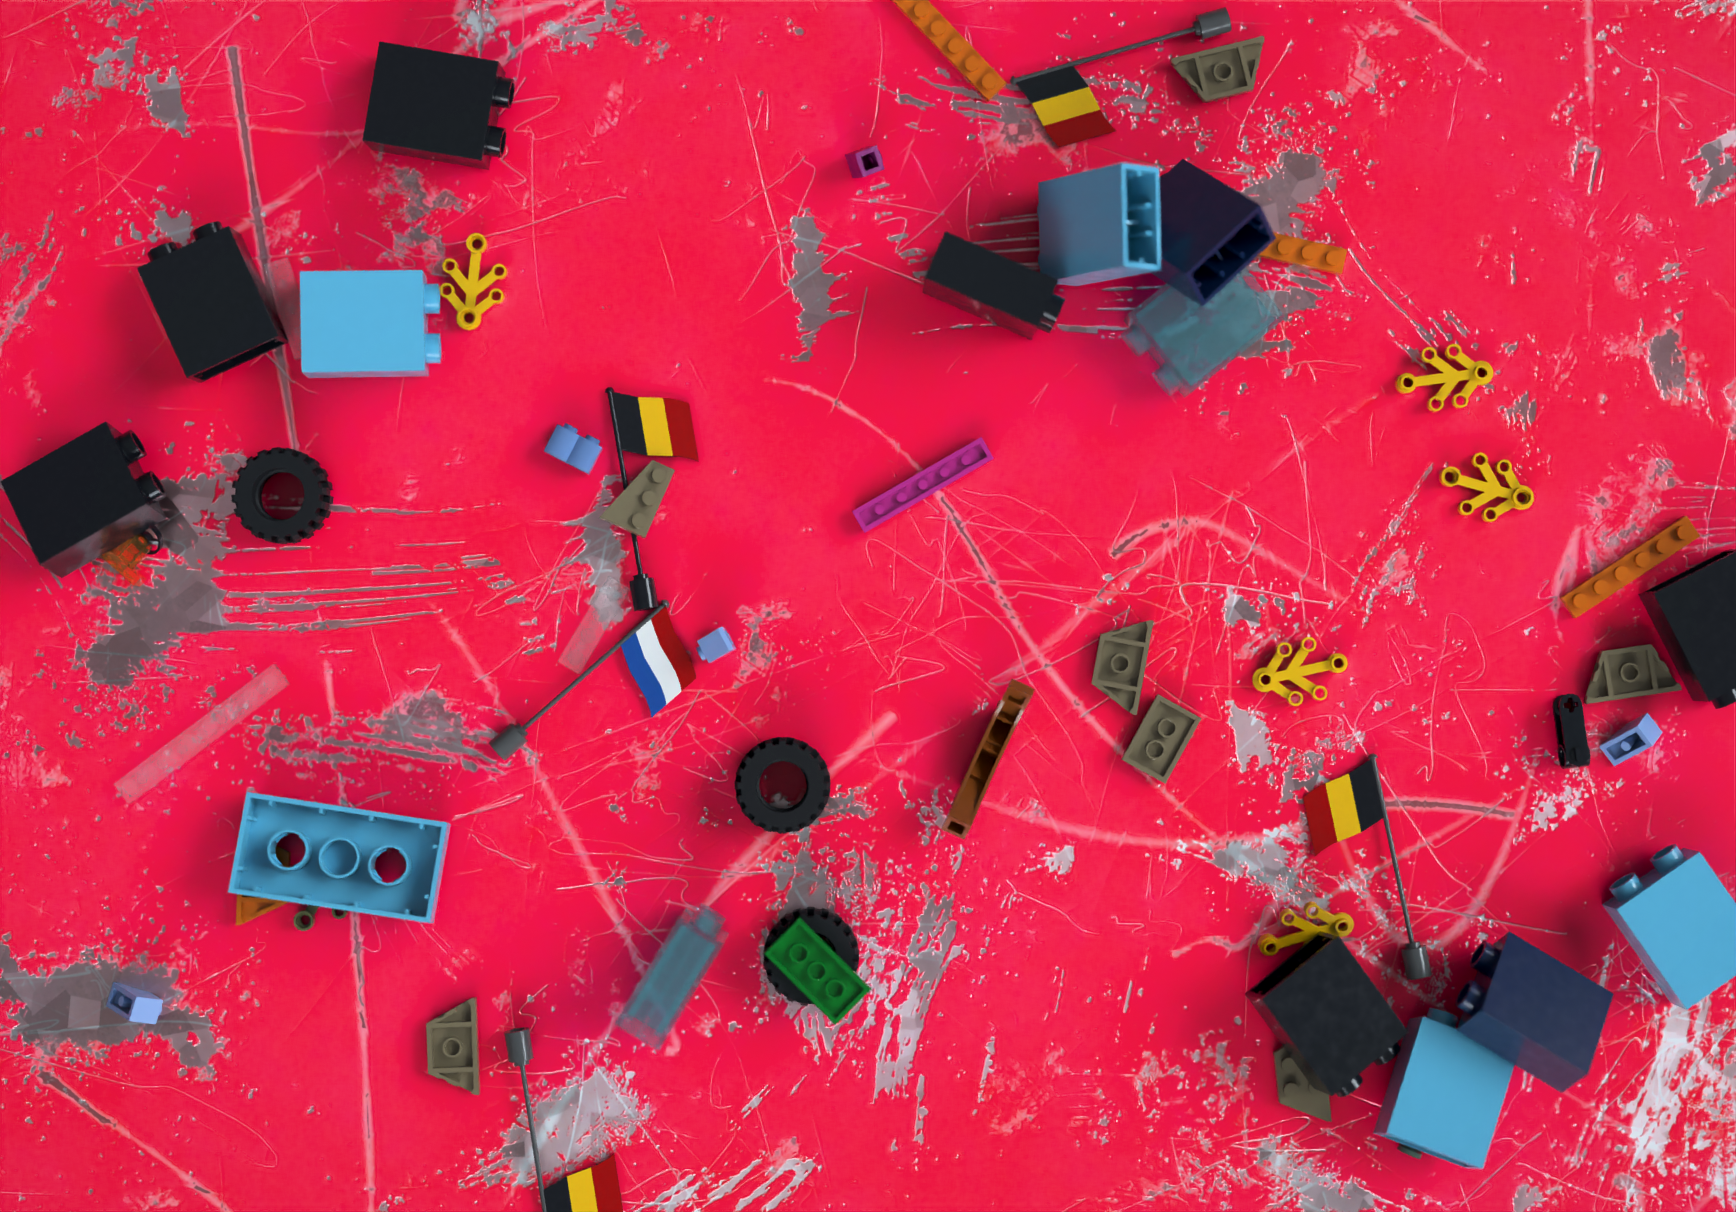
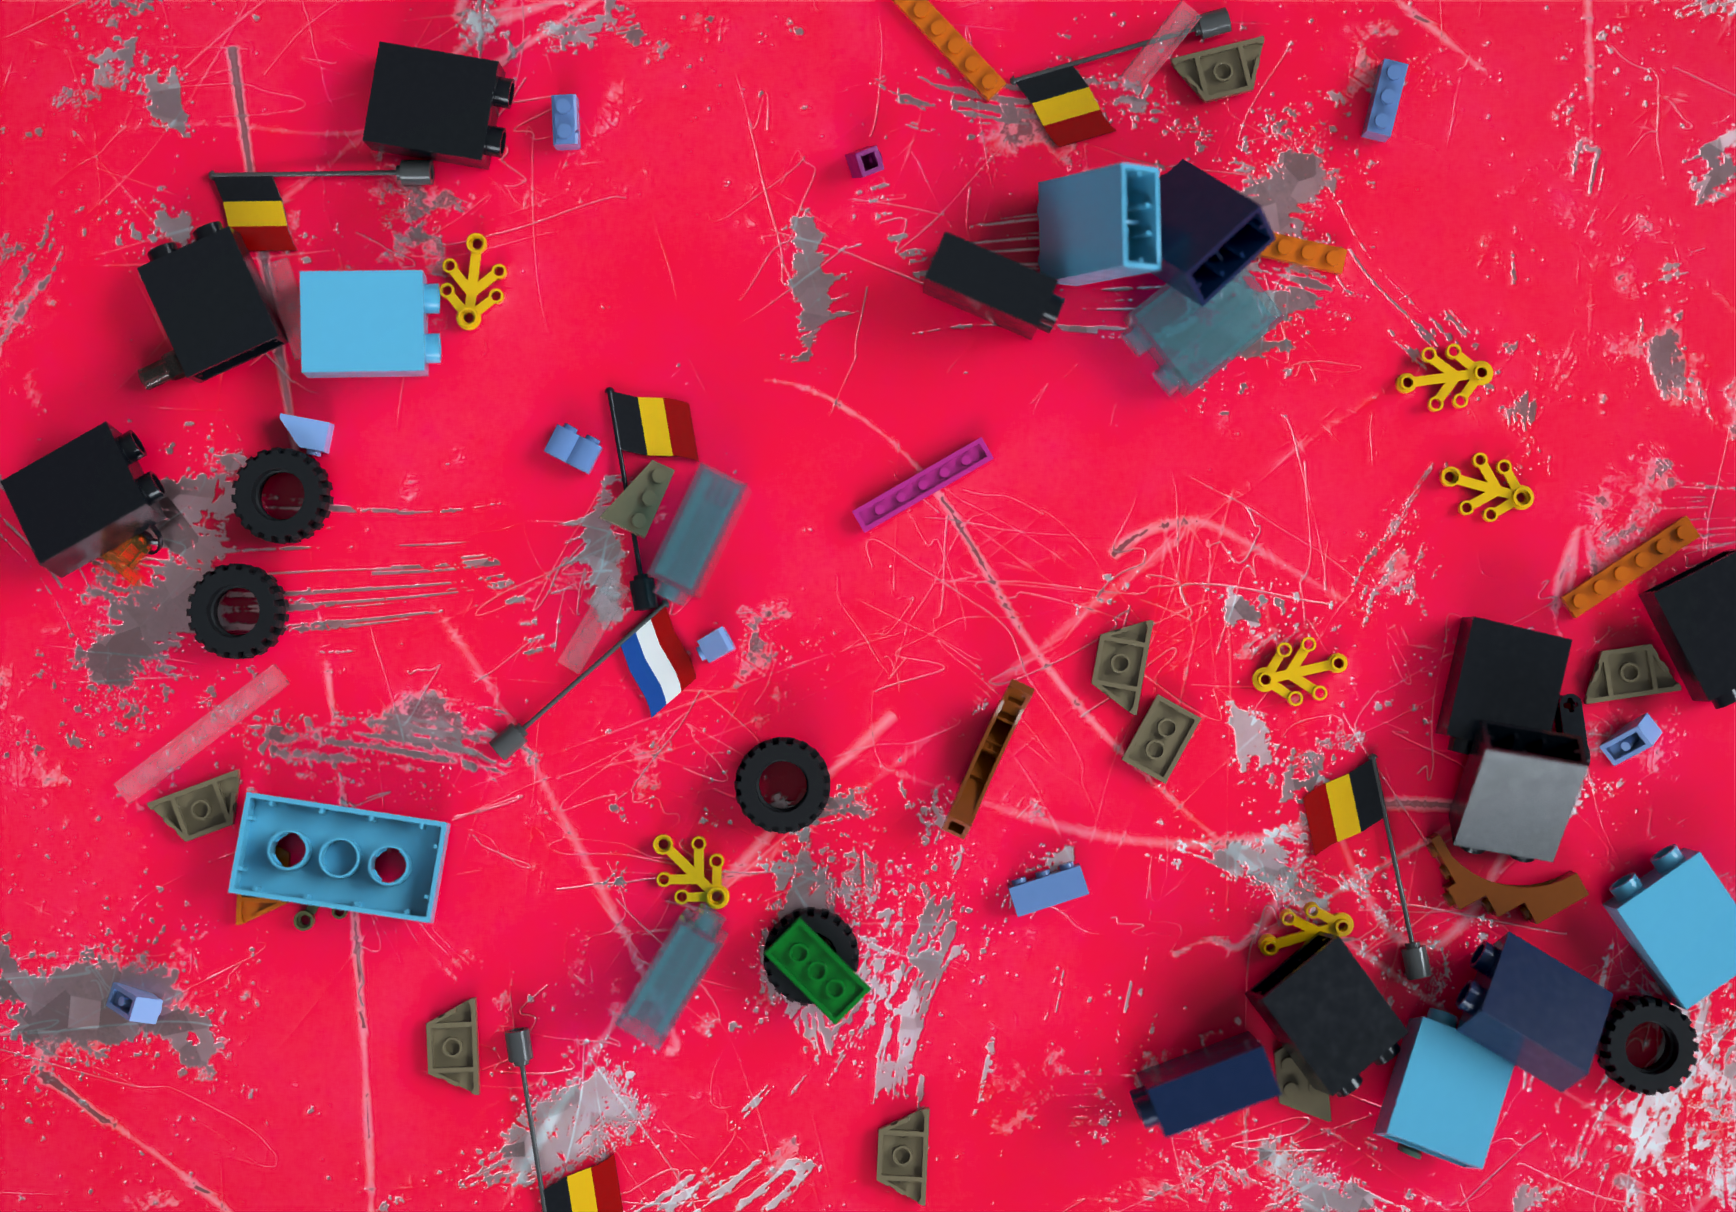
none -> clear smoke piece [137,350,186,390]
none -> dark tan wing [147,769,241,842]
none -> black tyre [186,563,289,659]
none -> flag [208,160,435,251]
none -> light blue slope [279,413,334,457]
none -> medium blue brick [551,94,581,151]
none -> clear light blue brick [647,463,752,606]
none -> yellow plant [653,834,730,909]
none -> dark tan wing [876,1107,930,1206]
none -> medium blue brick [1007,861,1089,917]
none -> clear plate [1117,0,1202,96]
none -> dark blue brick [1129,1031,1282,1138]
none -> medium blue brick [1361,58,1409,143]
none -> dark orange arch [1426,833,1589,924]
none -> black brick [1435,616,1572,755]
none -> brick [1449,719,1589,863]
none -> black tyre [1595,995,1699,1095]

